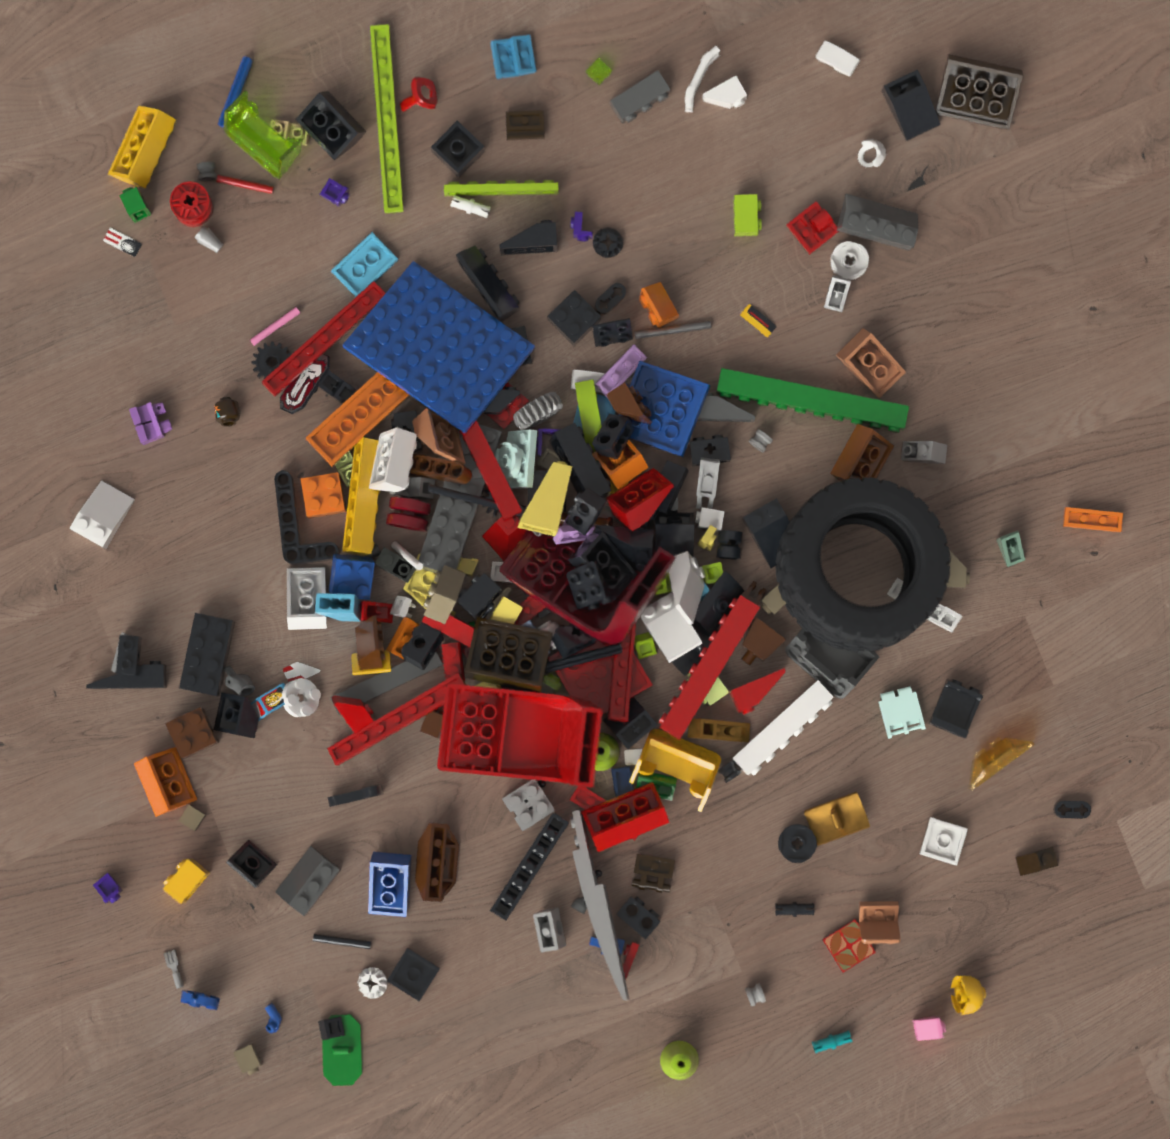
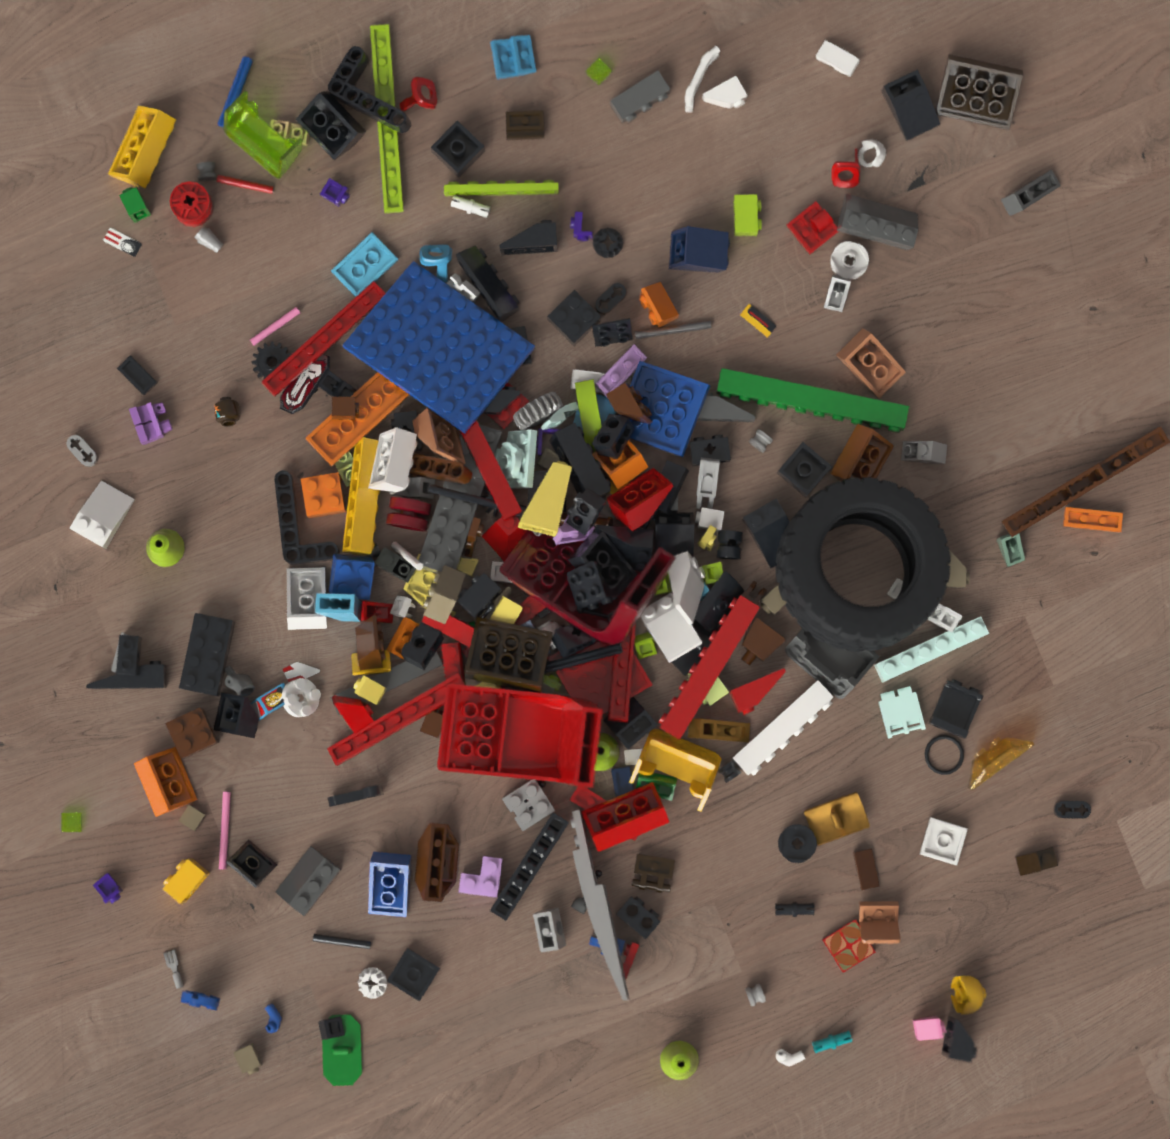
none -> clear neon green tile [61,813,82,832]
none -> light grey beam [67,435,98,467]
none -> black tile [117,355,158,396]
none -> lime cone [146,529,185,567]
none -> bright pink bar [219,792,231,870]
none -> black beam [328,46,411,133]
none -> reddish brown brick [332,397,359,420]
none -> light yellow slope [354,675,387,706]
none -> dark azure piece [419,245,452,282]
none -> white plate [446,273,480,303]
none -> lavender brick [459,856,503,897]
none -> reddish brown wing [464,517,484,558]
none -> light aqua slope [541,402,579,430]
none -> black hinge [576,609,614,622]
none -> dark blue slope [669,226,730,273]
none -> white arm [776,1049,805,1066]
none -> black brick [777,442,832,498]
none -> red piece [831,148,860,188]
none -> reddish brown slope [853,848,880,890]
none -> light aqua brick [874,616,989,683]
none -> black piece [924,735,964,775]
none -> black slope [941,1016,977,1063]
none -> dark grey slope [1001,169,1061,216]
none -> reddish brown slope [1002,426,1170,538]

